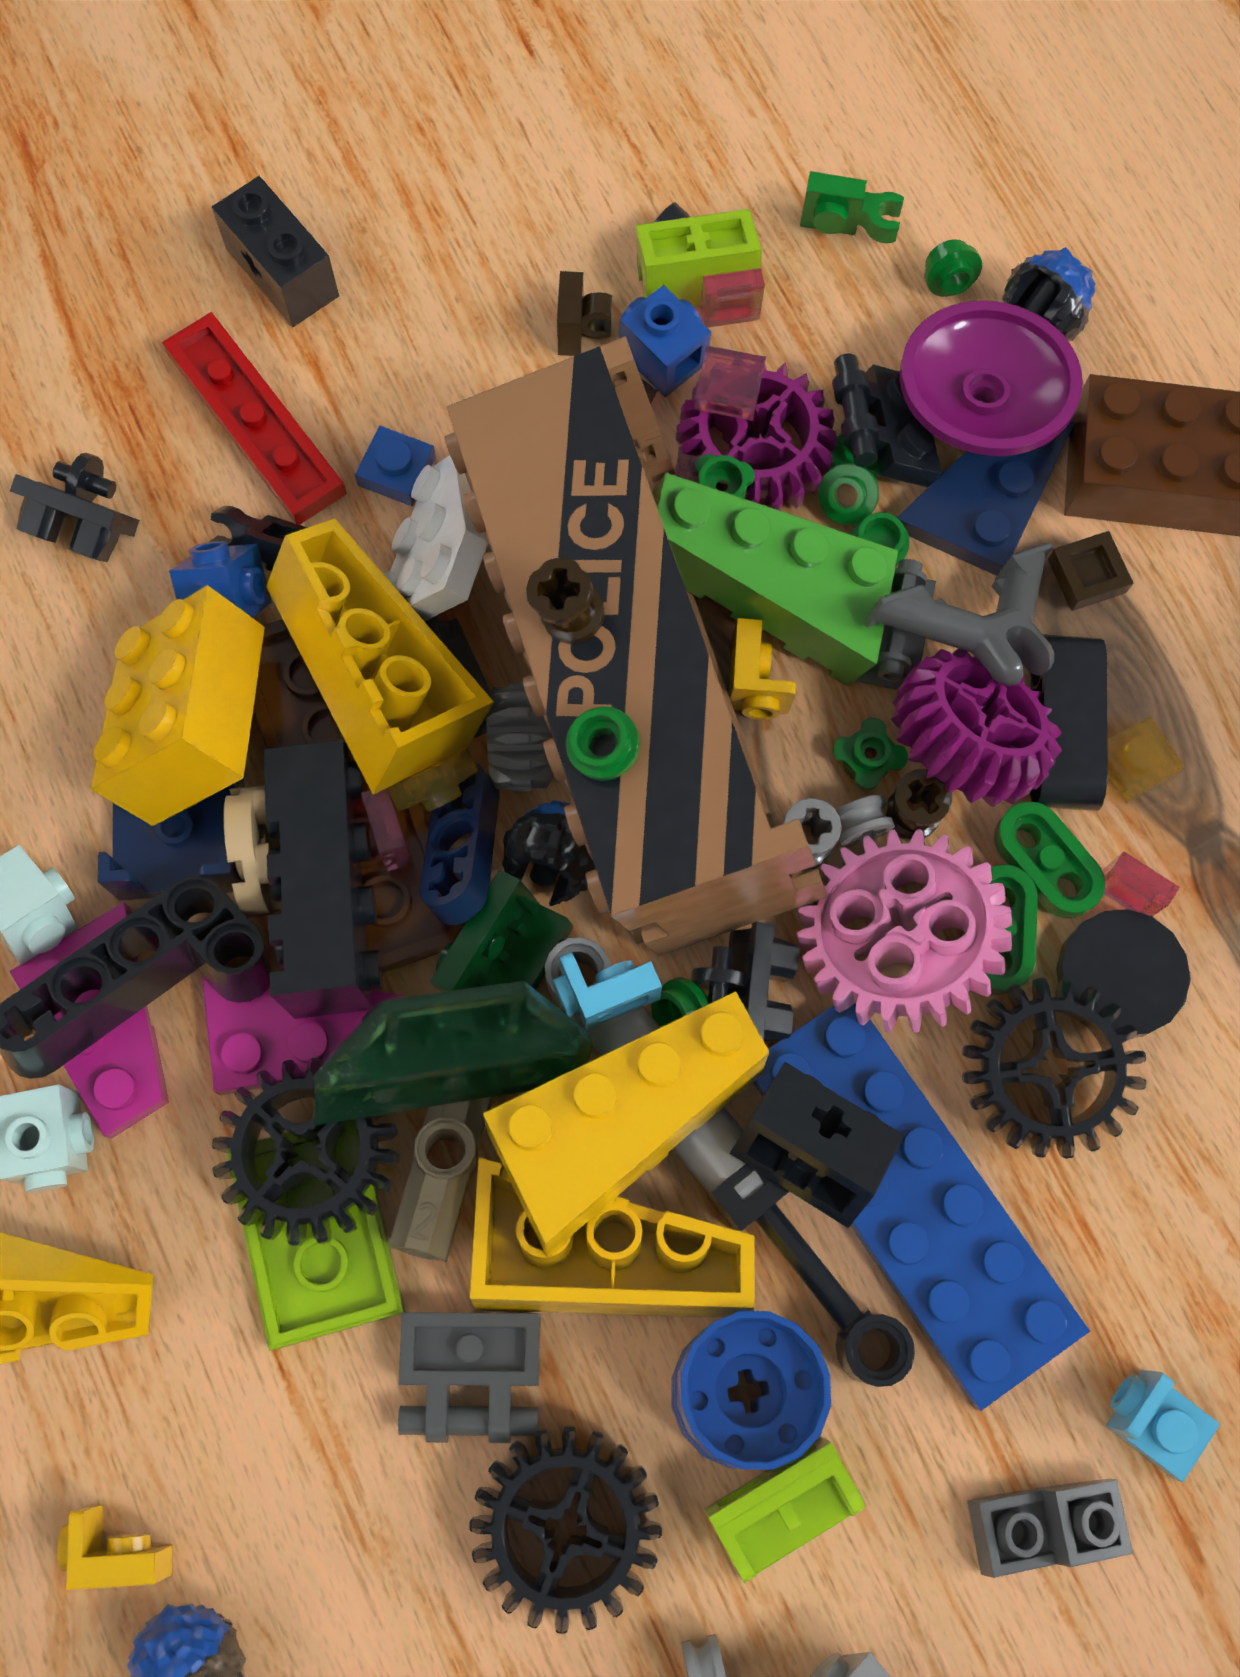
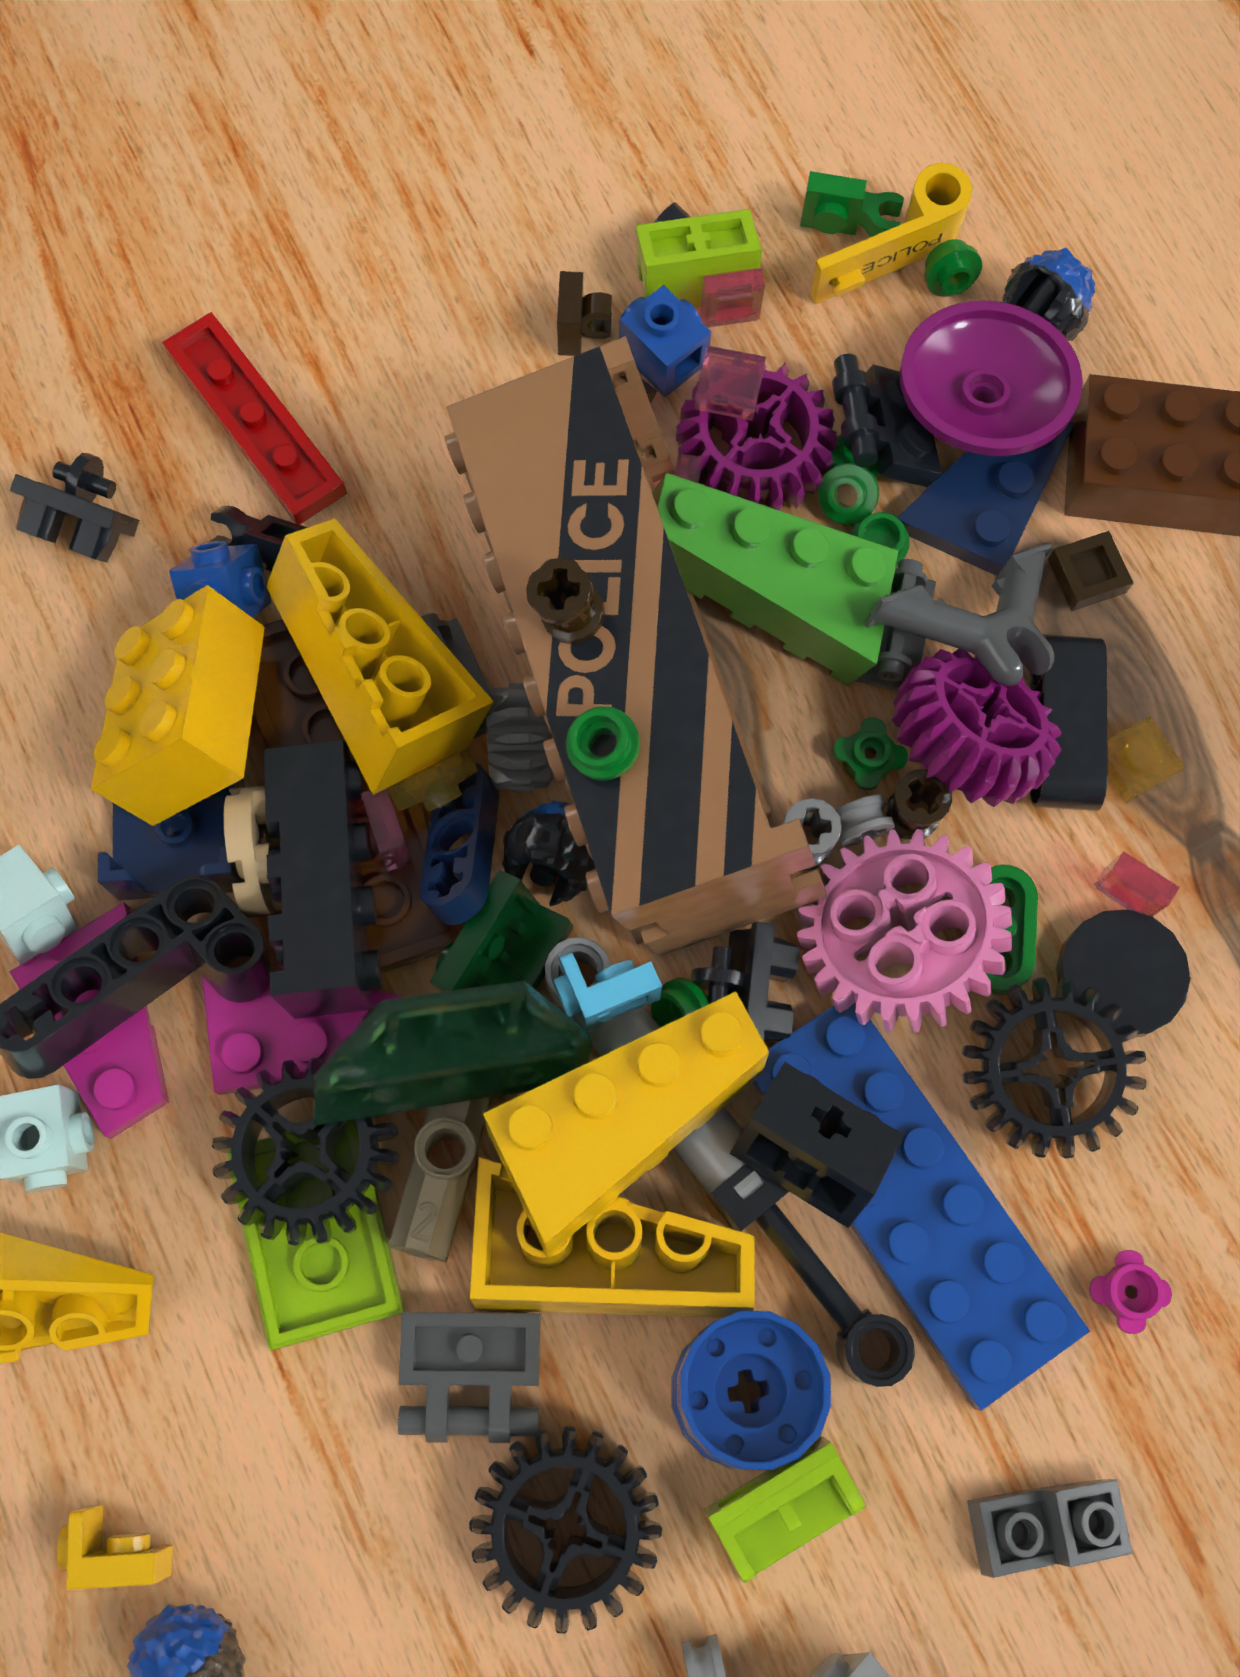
black brick [212,176,339,327] -> none
blue plate [355,425,436,506] -> none
white plate [384,455,488,621] -> none
green plate [695,454,755,499] -> none
yellow bracket [728,618,796,720] -> none
green plate [994,802,1105,919] -> none
medium azure bracket [1105,1370,1220,1482] -> none
none -> yellow door [810,162,973,304]
none -> dark pink plate [1089,1250,1172,1334]

